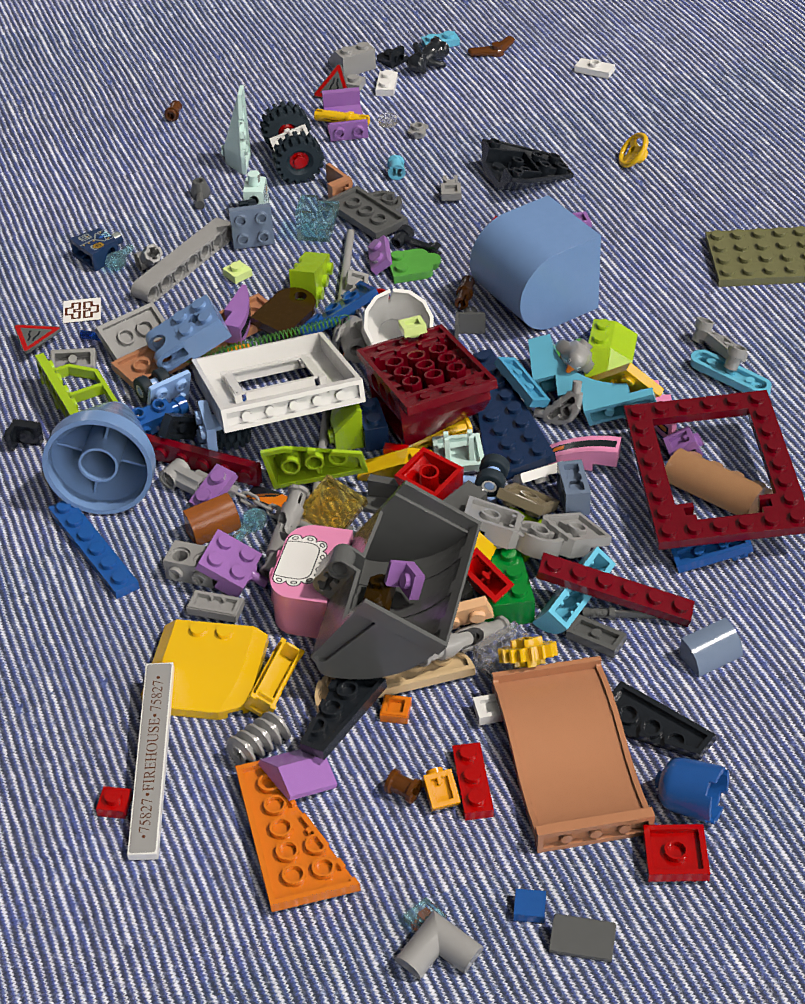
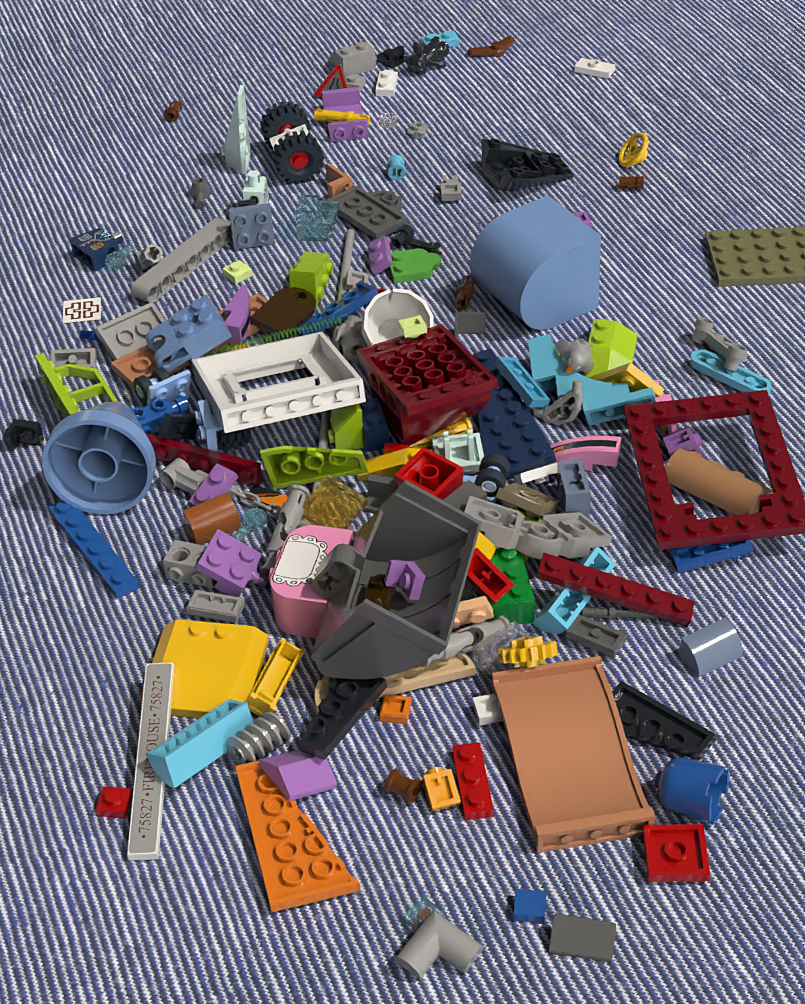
piece [14,324,61,354] -> none
none -> medium azure brick [146,699,253,788]
none -> reddish brown pin [619,174,644,191]

